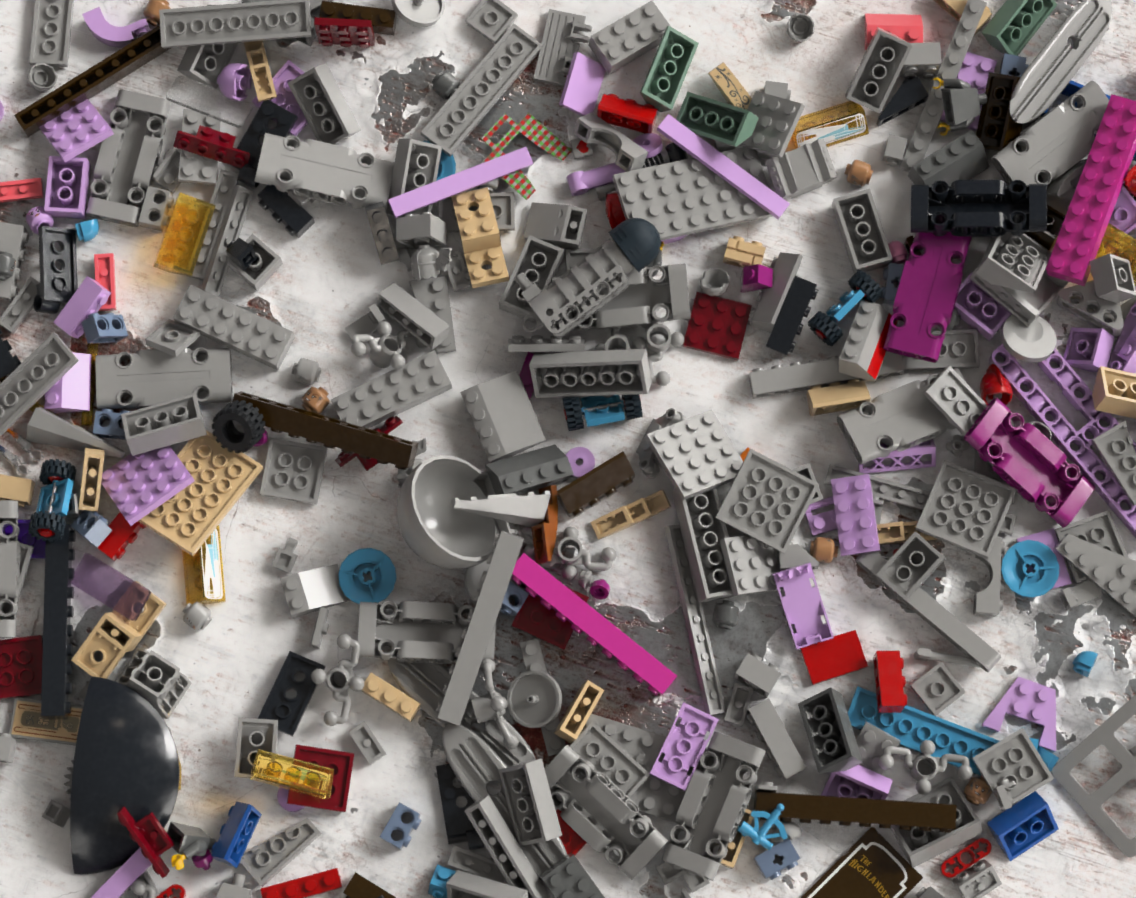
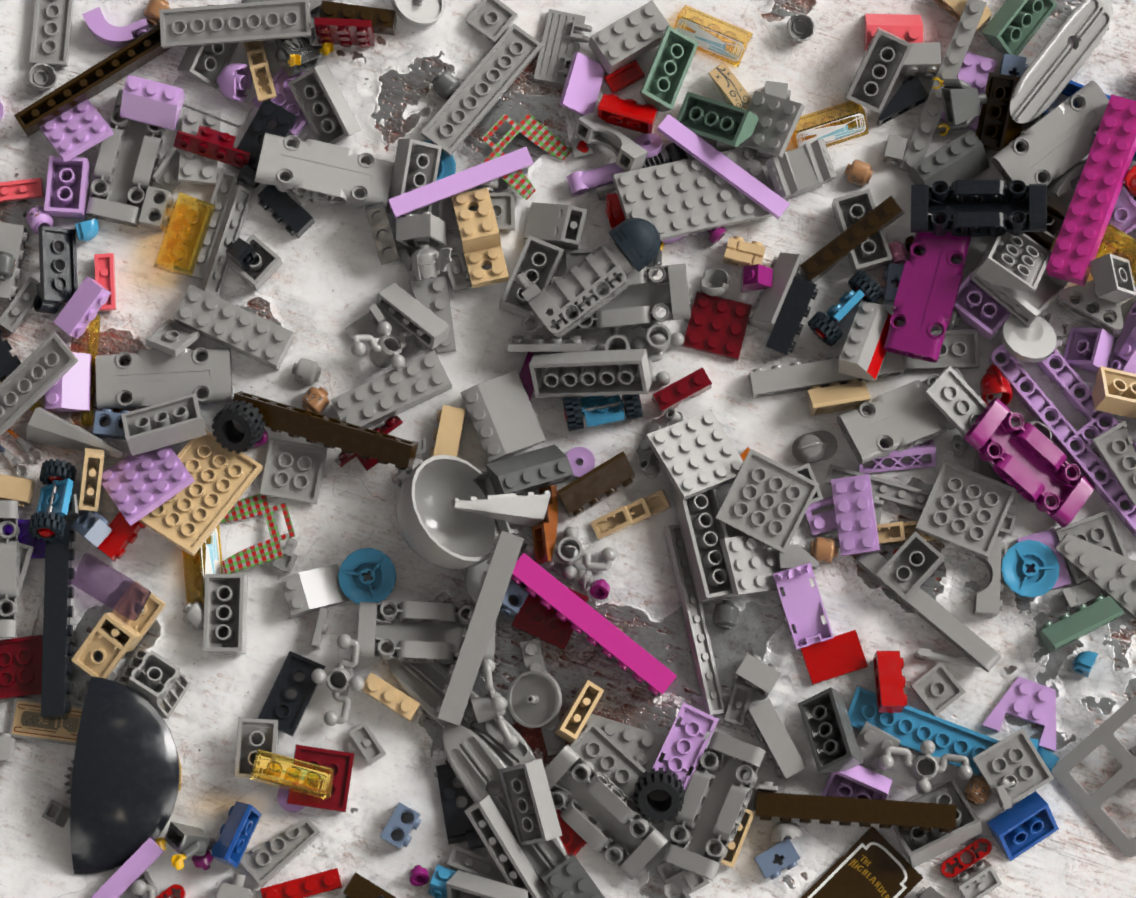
sand blue brick [81,313,128,344] -> none
dark red bracket [117,807,174,878] -> none
dark azure piece [737,804,787,850] -> none
none -> lavender slope [120,75,185,131]
none -> light grey slope [203,574,248,654]
none -> piece [220,494,296,574]
none -> dark grey torso [275,38,334,77]
none -> magenta tile [409,865,429,886]
none -> tan brick [429,405,466,458]
none -> red tile [603,60,645,94]
none -> black tyre [634,768,684,823]
none -> dark red arch [652,367,712,416]
none -> clear yellow slope [674,5,753,67]
none -> magenta tile [707,227,727,244]
none -> light grey piece [792,430,838,464]
none -> dark brown arch [800,196,905,283]
none -> sand green slope [1038,595,1124,653]

